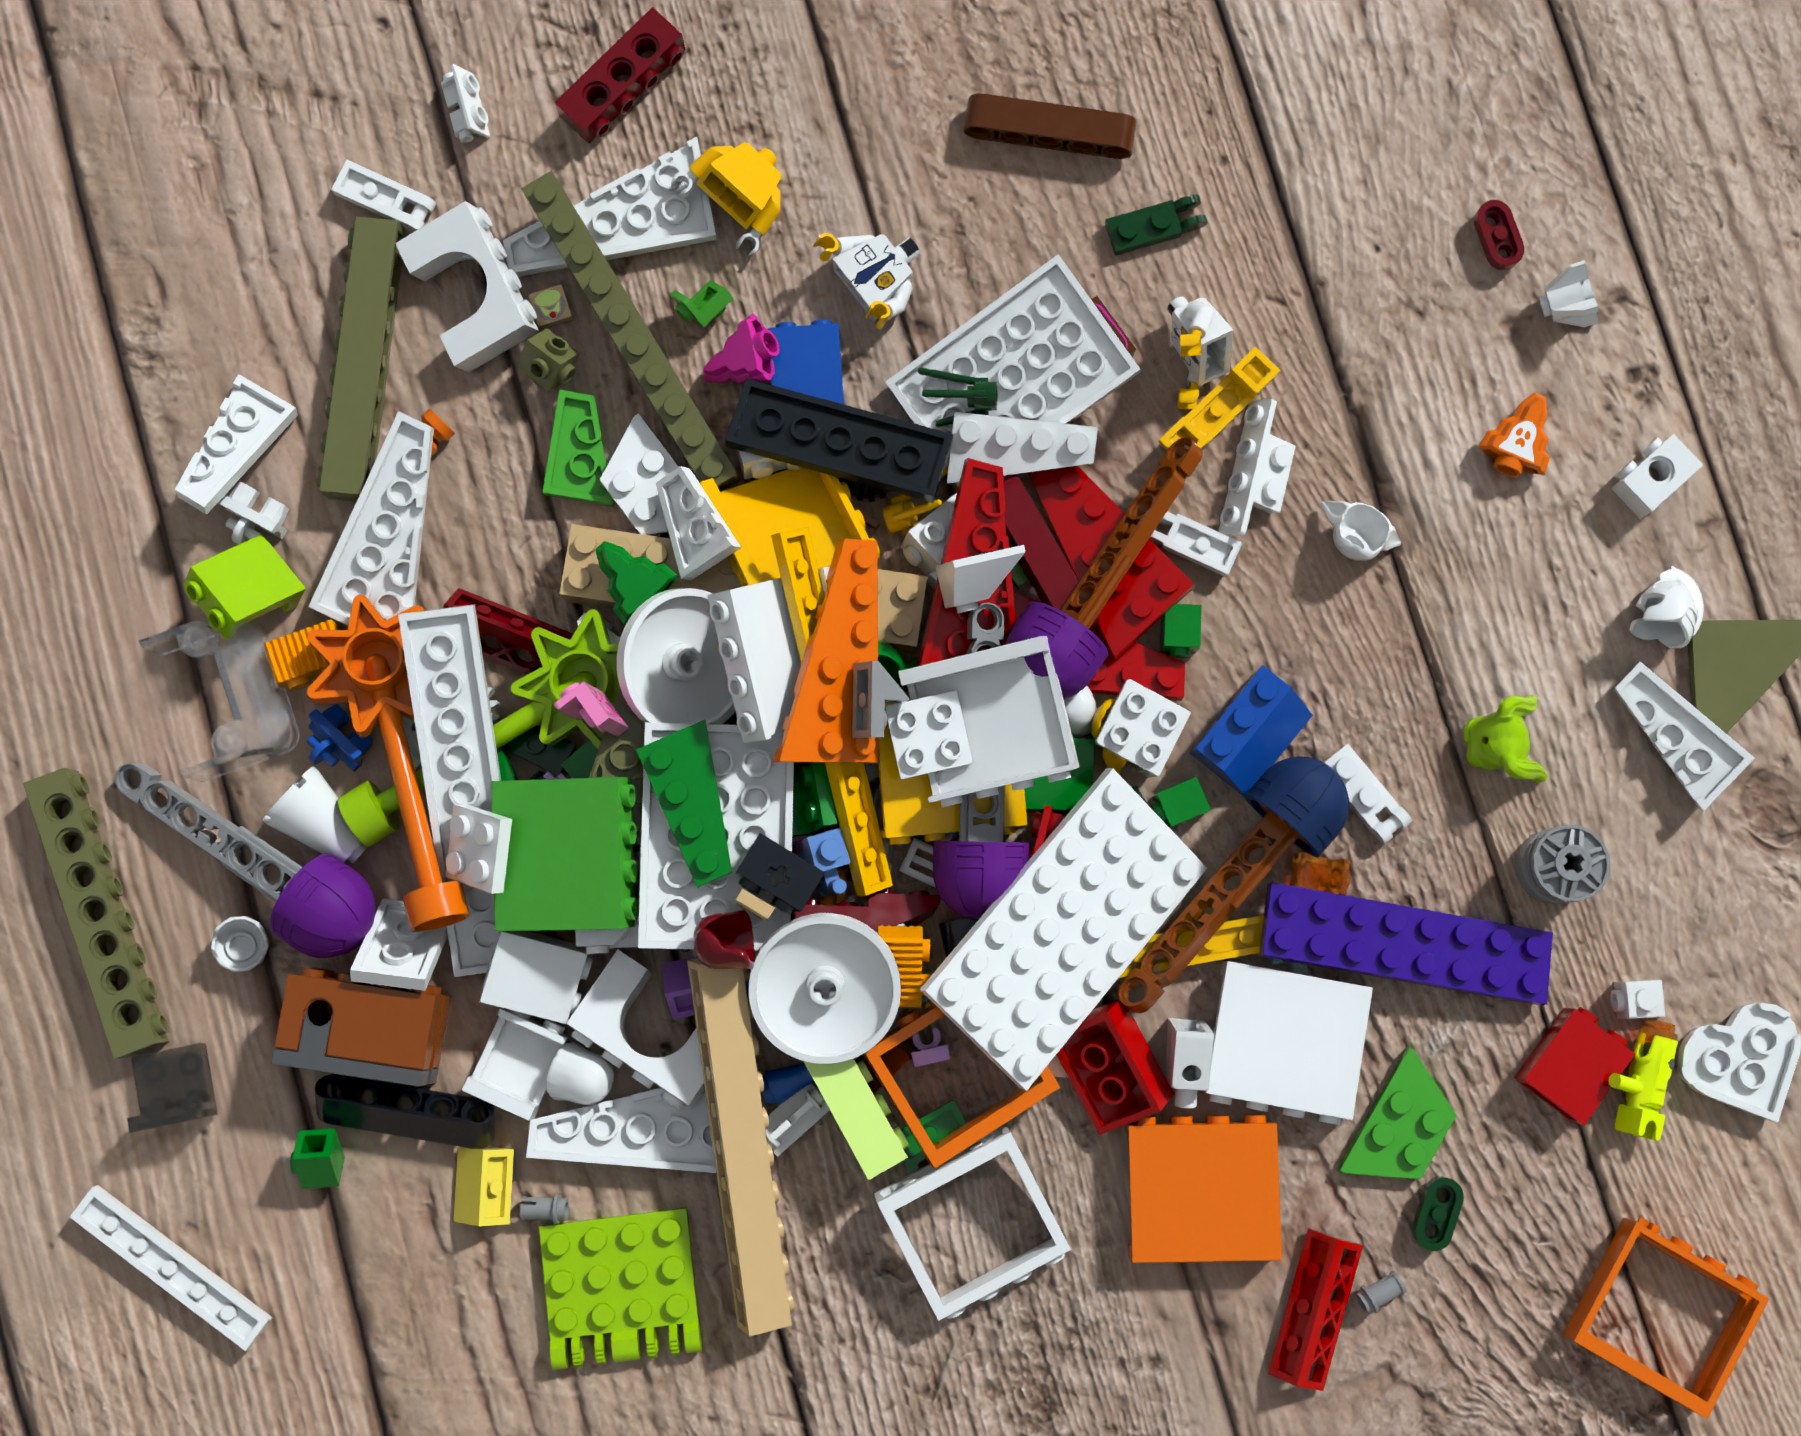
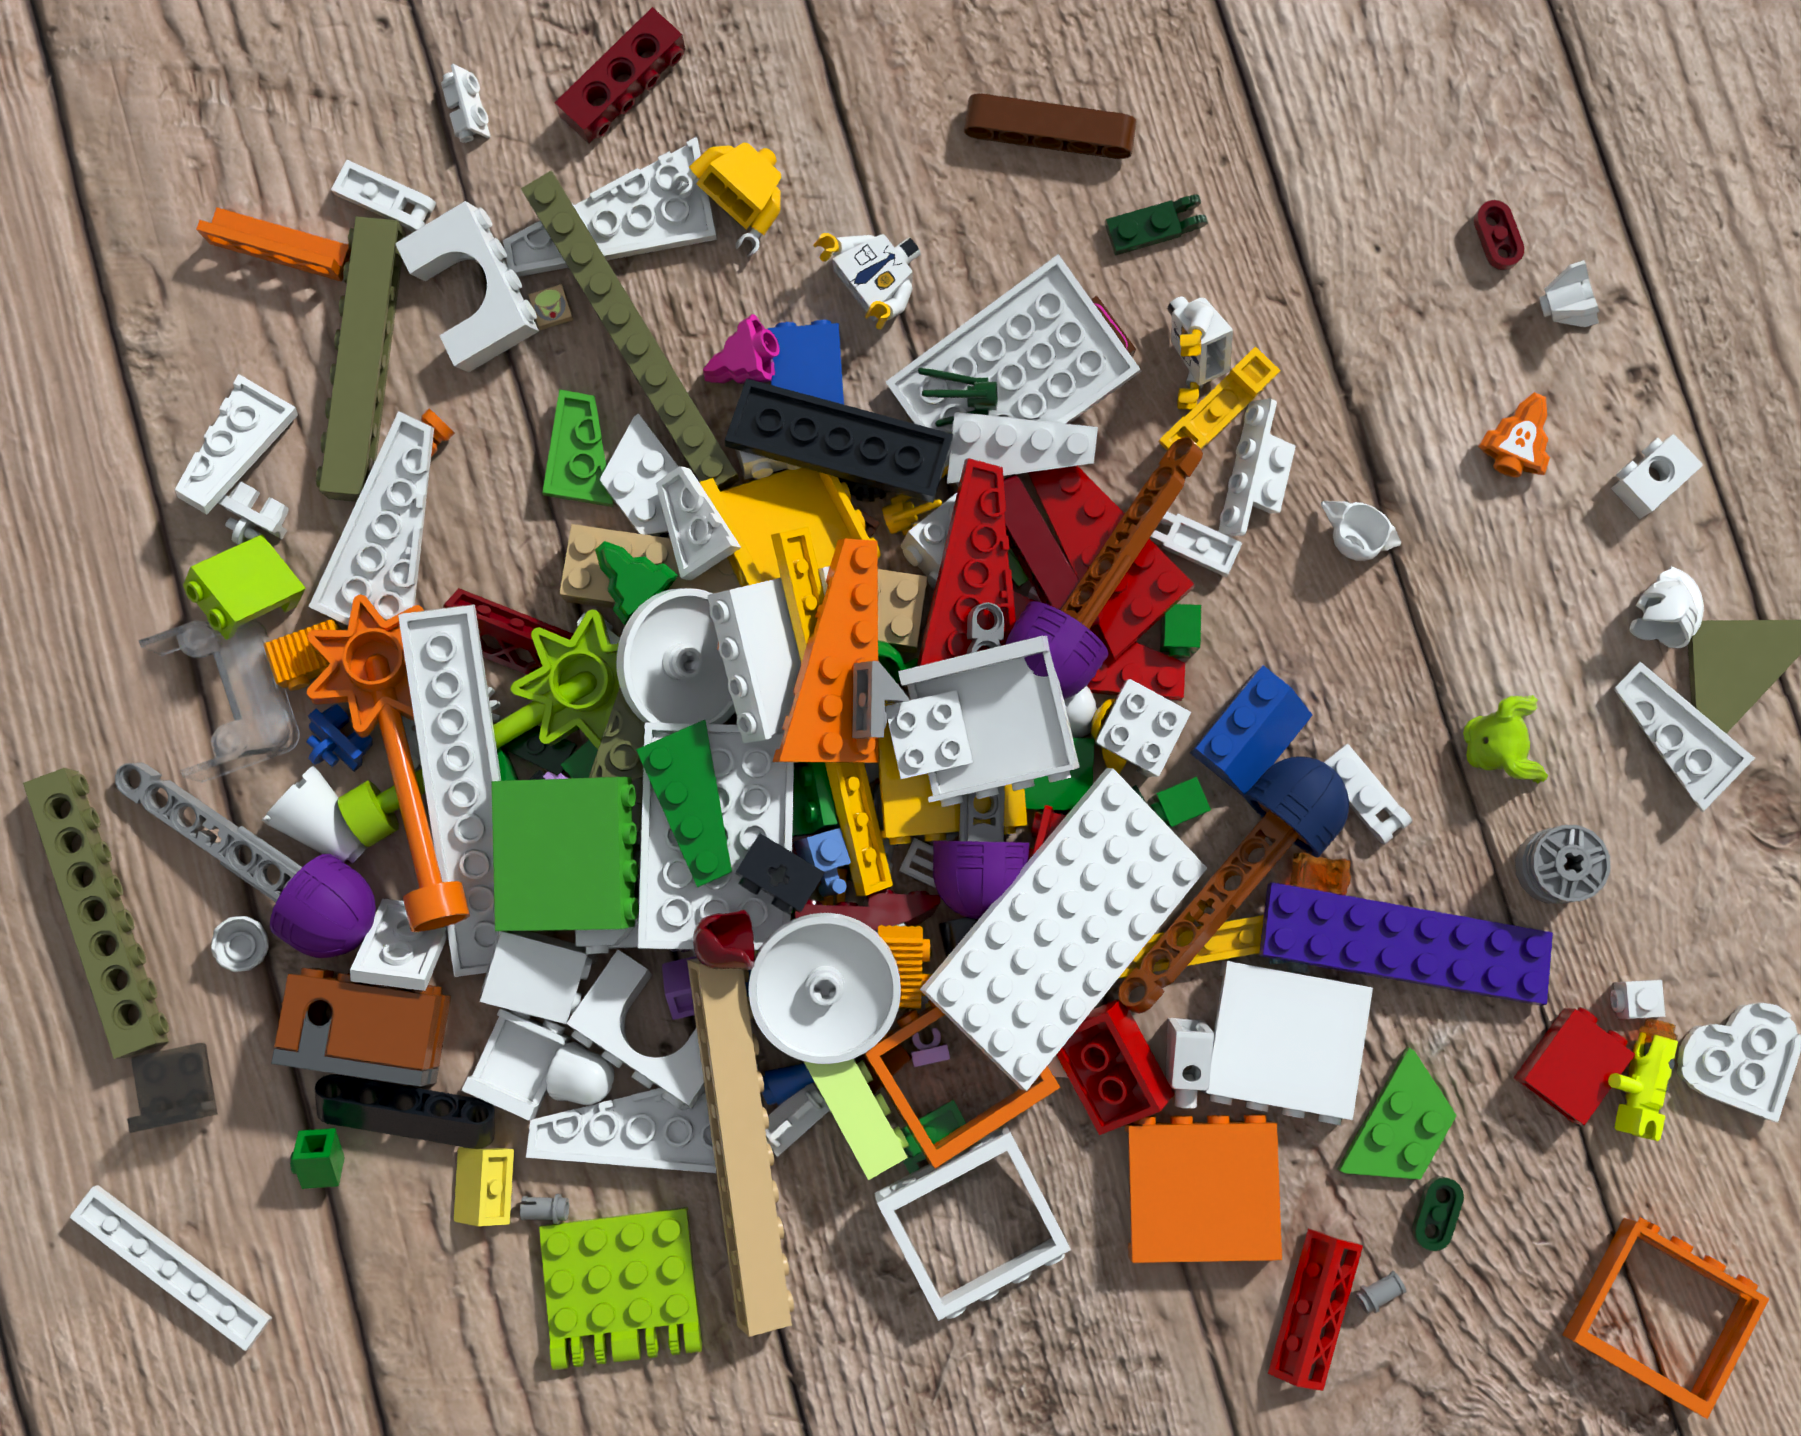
white plate [445,804,512,894] -> none
olive brick [516,328,580,391] -> none
bright pink bracket [554,681,629,737] -> none
bright green bracket [670,280,734,327] -> none
tan tile [735,888,775,921] -> none
white slope [935,545,1025,613] -> none
none -> orange fence [196,207,351,282]

